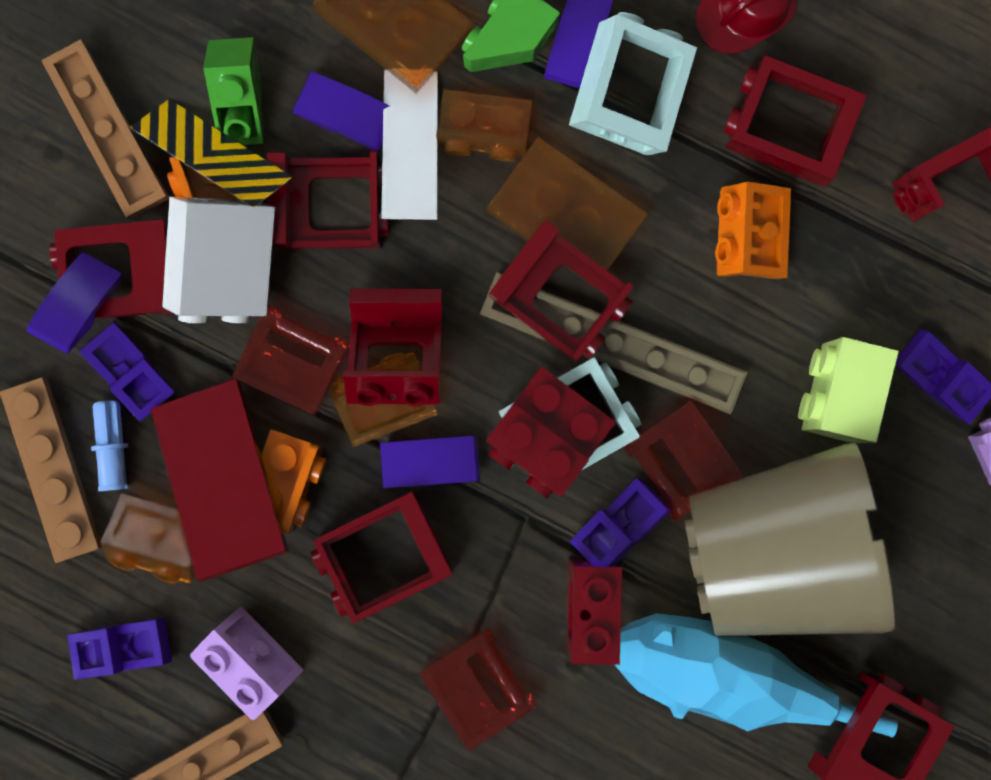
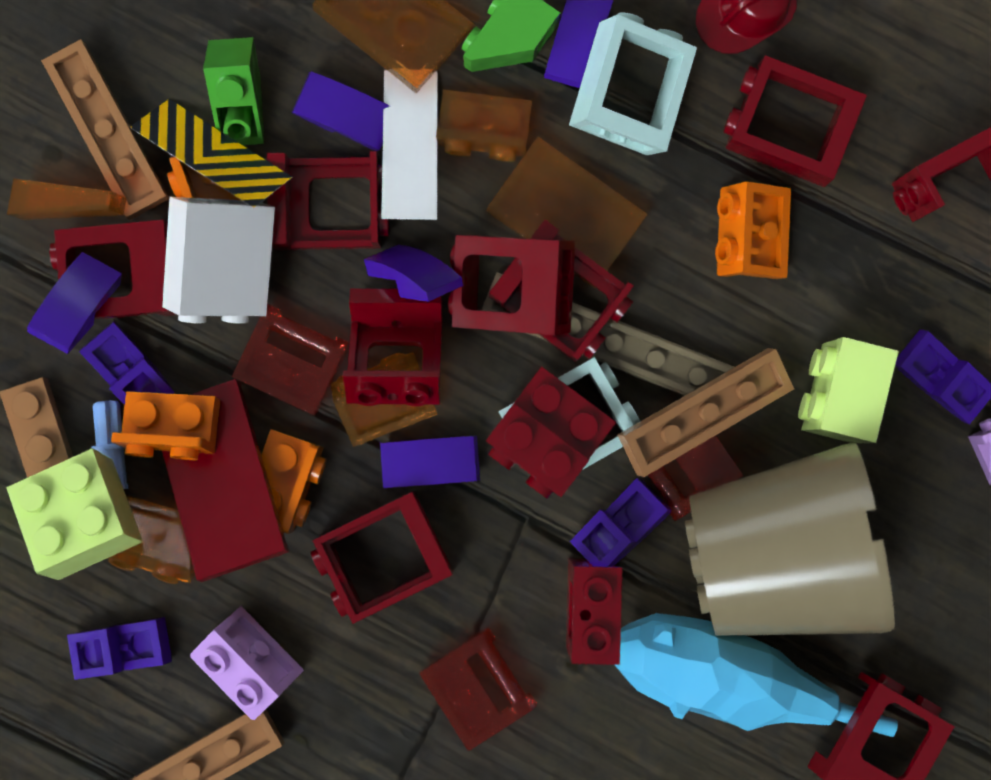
none -> yellowish green brick [6,448,143,580]
none -> clear orange piece [7,178,127,220]
none -> orange bracket [111,391,220,460]
none -> dark purple slope [364,244,463,302]
none -> dark red window [448,235,575,335]
none -> medium nougat plate [618,348,794,477]

